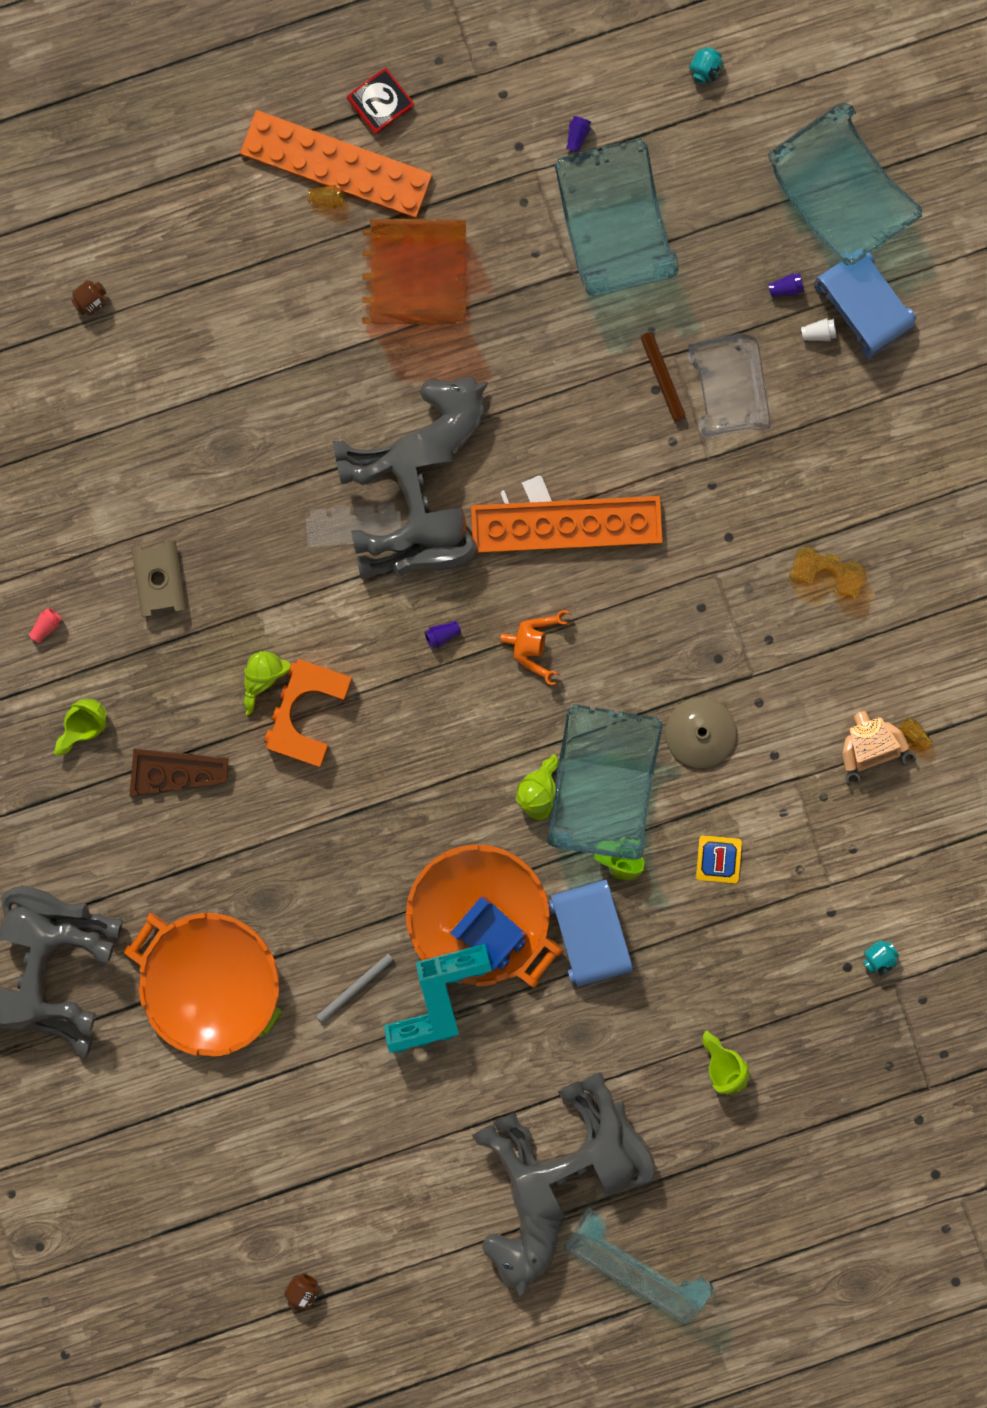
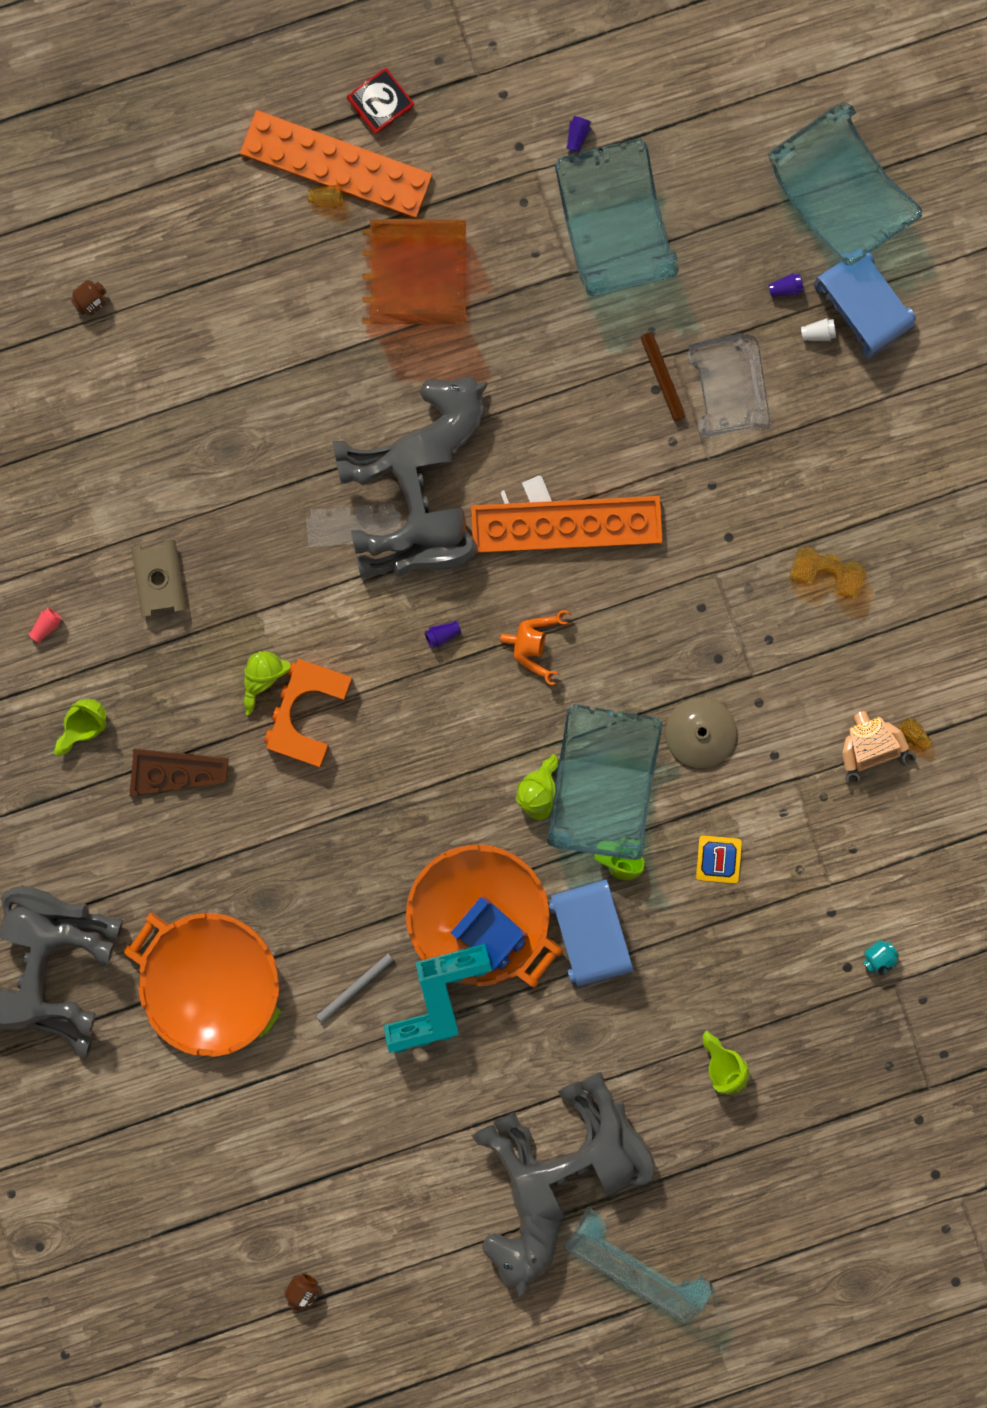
teal head [689,47,724,84] -> none

